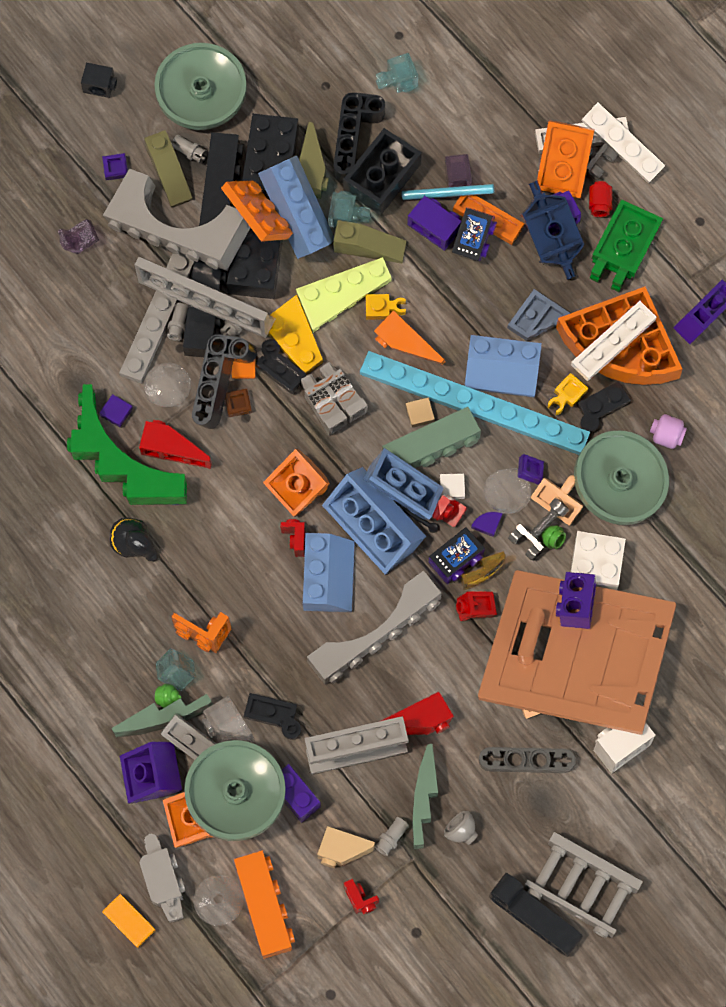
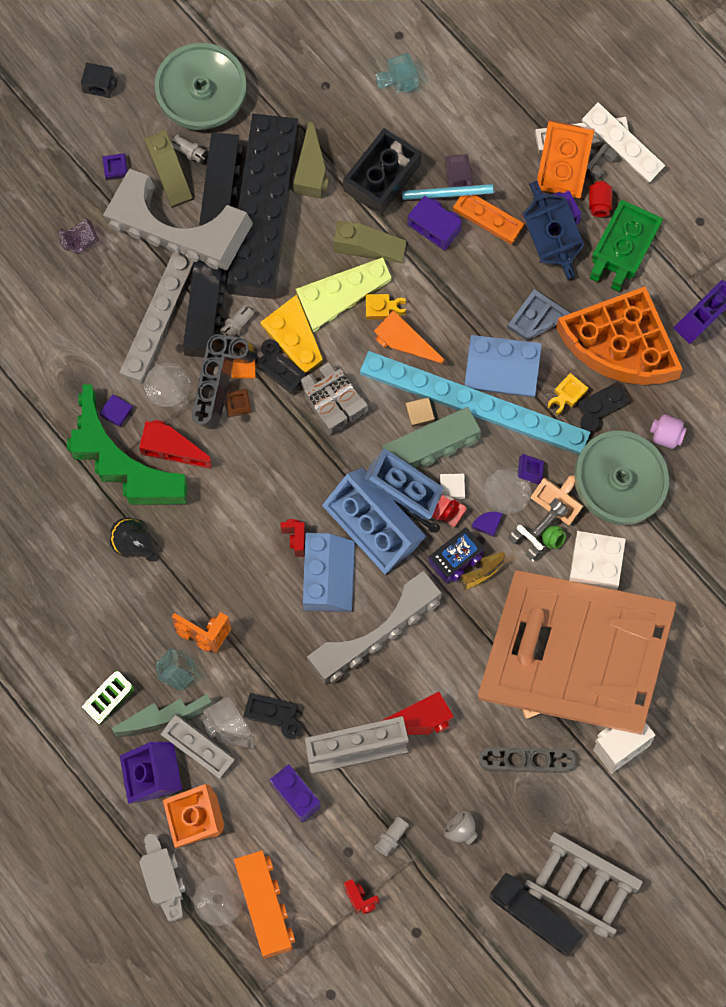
light orange tile [102,894,156,948] -> none
light grey arch [134,257,276,338] -> none
bright green plate [155,684,181,708] -> none
light grey pin [167,303,188,341] -> none
sand green dish [184,740,285,841] -> none
orange plate [221,180,293,242] -> none
medium blue slope [258,155,334,259] -> none
orange slope [263,449,330,517] -> none
tan slope [317,826,375,868] -> none
clear light blue brick [328,191,370,228] -> none
black beam [334,92,385,183] -> none
sand green slope [412,744,438,849] -> none
brick [452,207,497,261] -> none
red bracket [456,591,497,621] -> none
dark purple brick [556,572,596,629] -> none
white plate [571,301,657,381] -> none
none -> slope [82,671,135,725]

